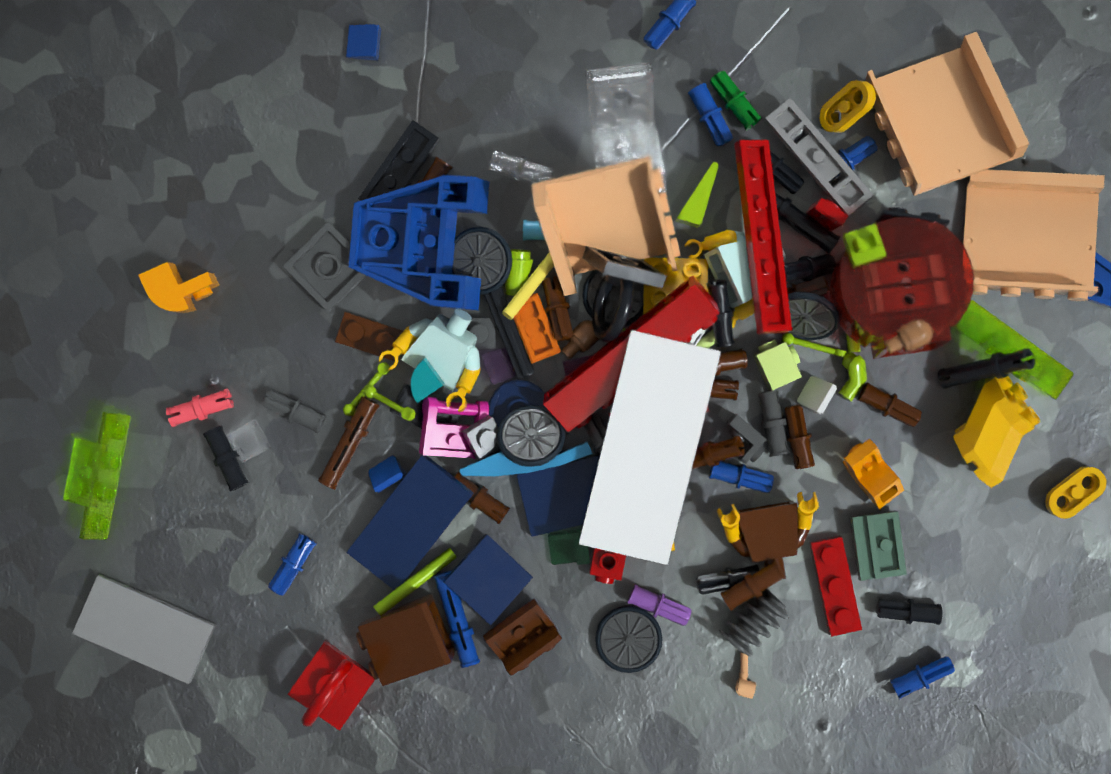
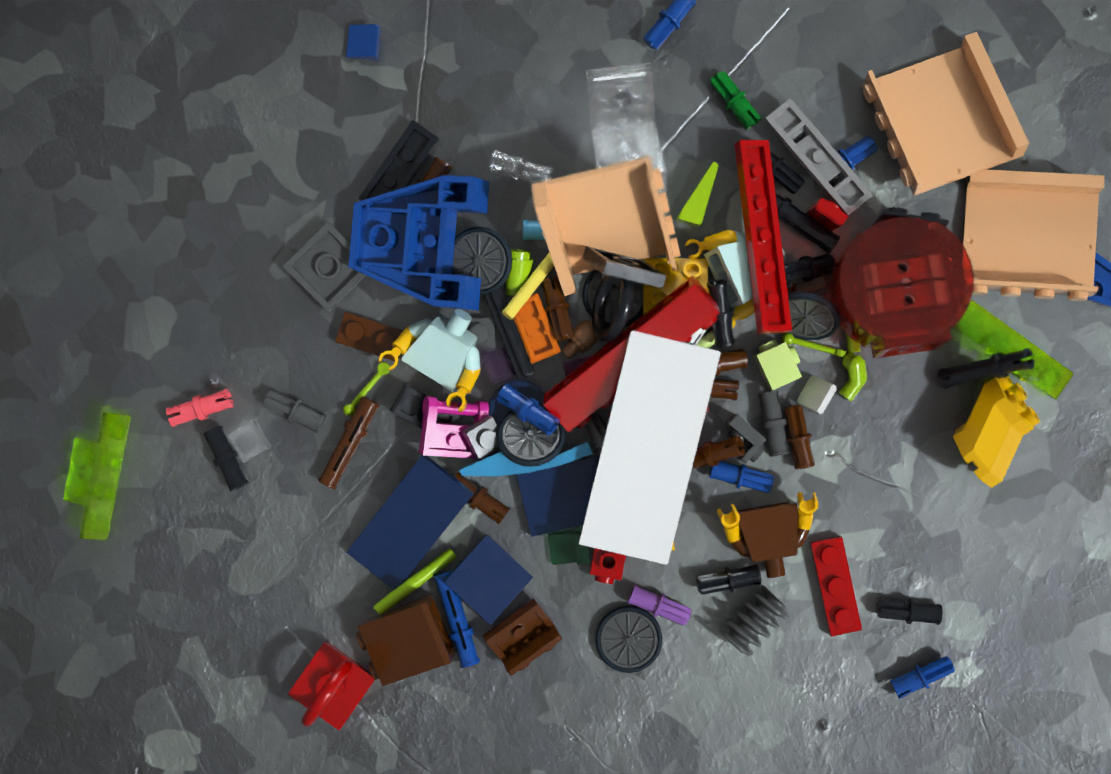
light grey tile [72,574,216,684] -> none
light orange brick [138,262,219,313] -> none
blue axle [268,533,317,596] -> none
lime hinge [364,386,416,421] -> none
blue slope [368,455,406,493] -> none
teal tile [411,357,444,403] -> none
blue axle [688,83,733,147] -> none
reddish brown pin [721,560,787,611] -> none
light nougat hand [735,652,756,699] -> none
yellow plate [819,80,876,133] -> none
lime tile [842,224,887,268] -> none
light orange brick [842,438,904,510] -> none
sand green plate [850,510,907,581] -> none
reddish brown axle [858,382,922,427] -> none
medium nougat cylinder [885,319,933,353] -> none
yellow plate [1045,466,1106,519] -> none
none -> blue pin [497,384,560,436]

